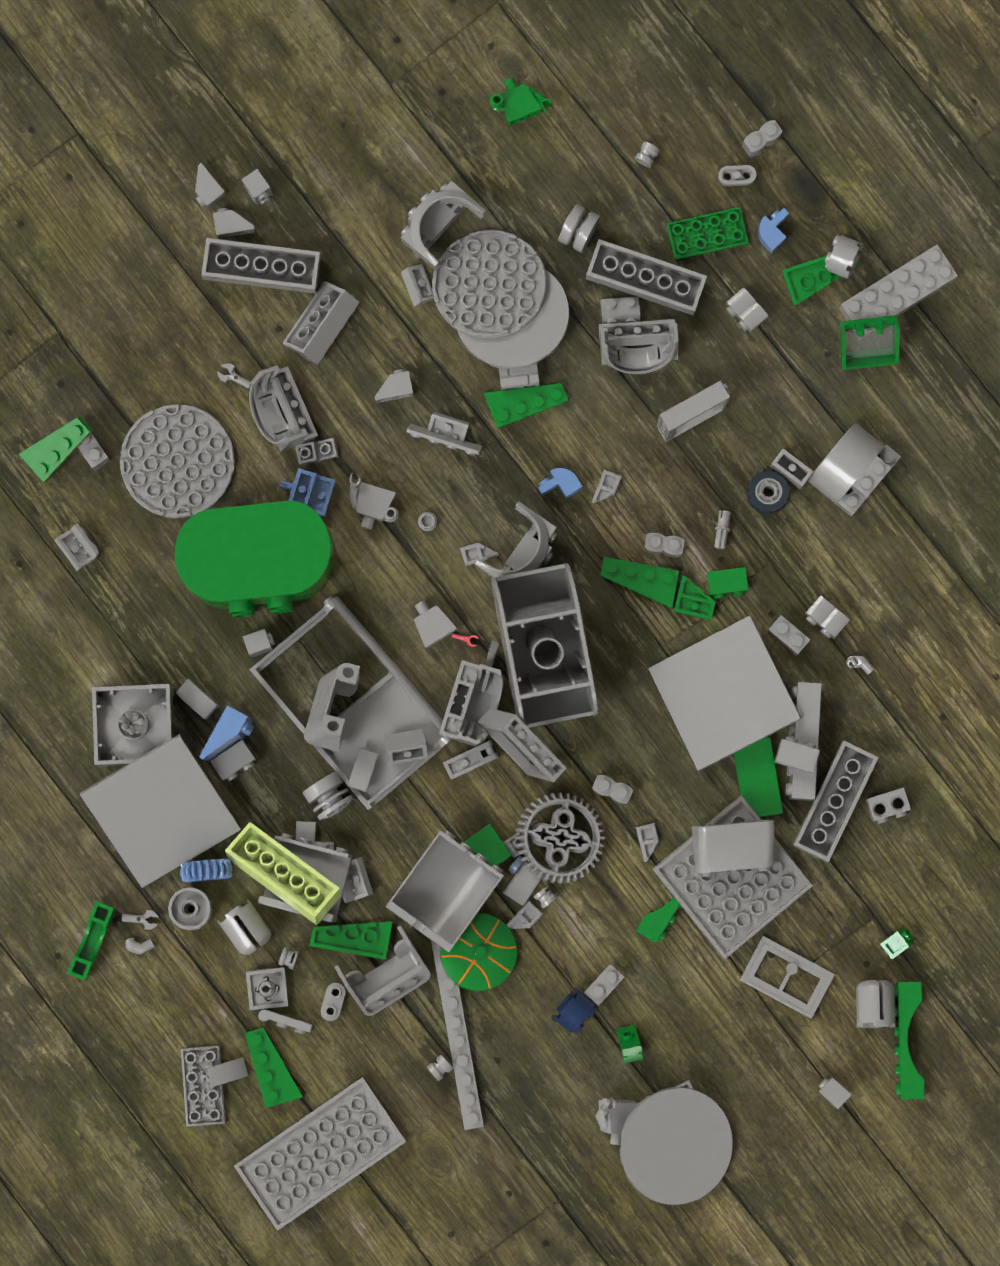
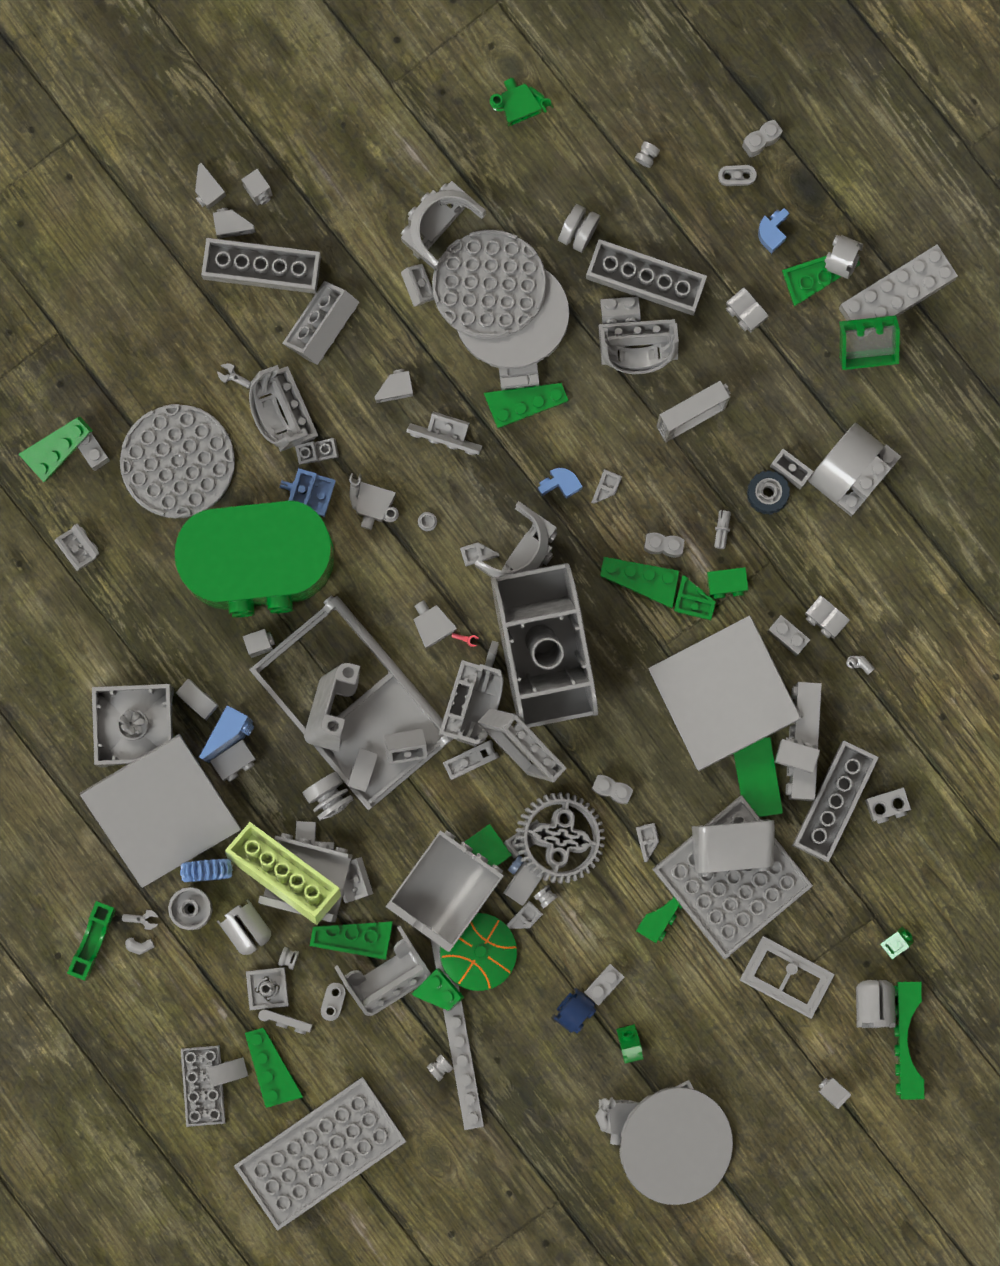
green tile [666,207,749,261] -> none
none -> green wing [412,968,464,1011]

